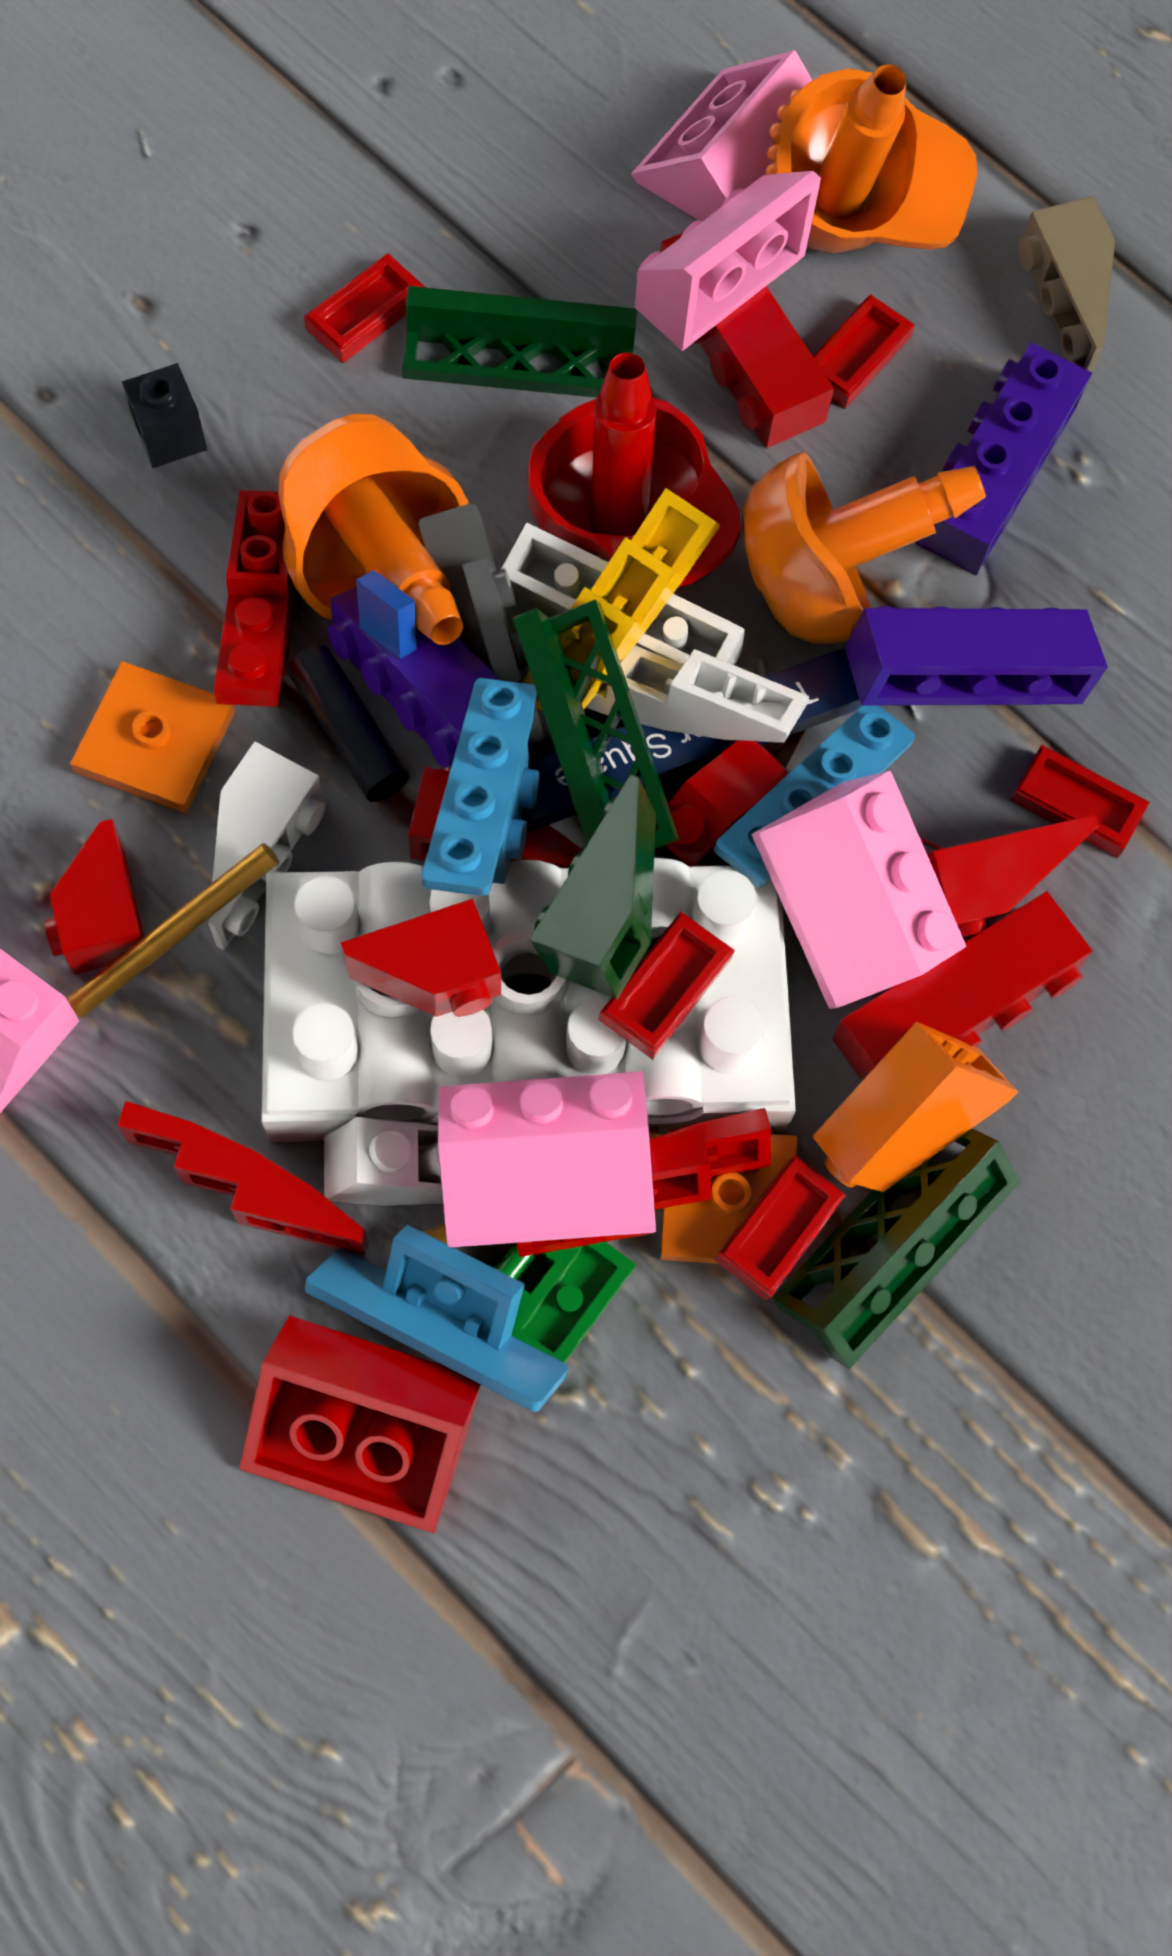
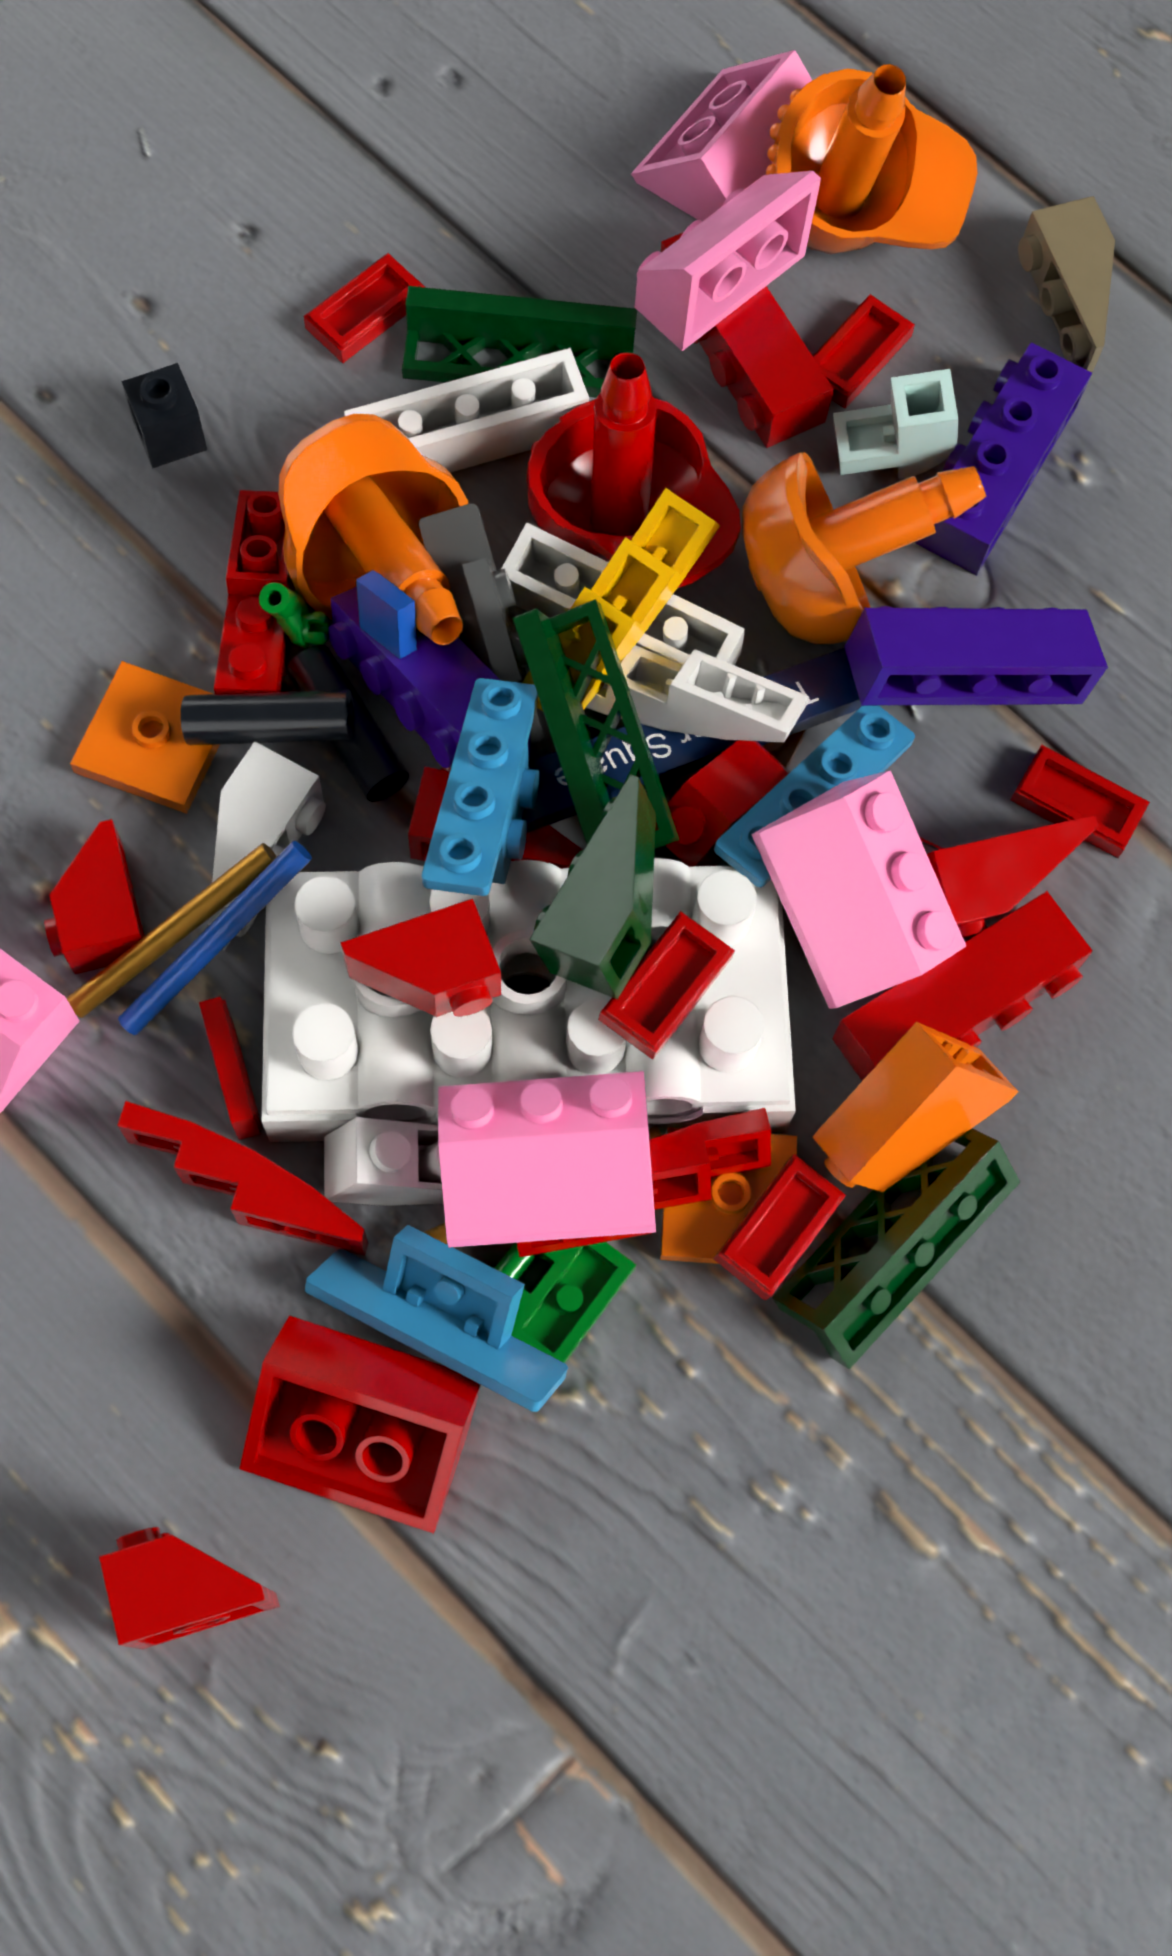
none -> red slope [99,1527,280,1650]
none -> blue bar [118,841,312,1035]
none -> black piece [181,689,355,745]
none -> red tile [199,996,263,1140]
none -> green arm [259,582,330,648]
none -> white brick [344,348,589,473]
none -> light aqua brick [833,369,958,479]

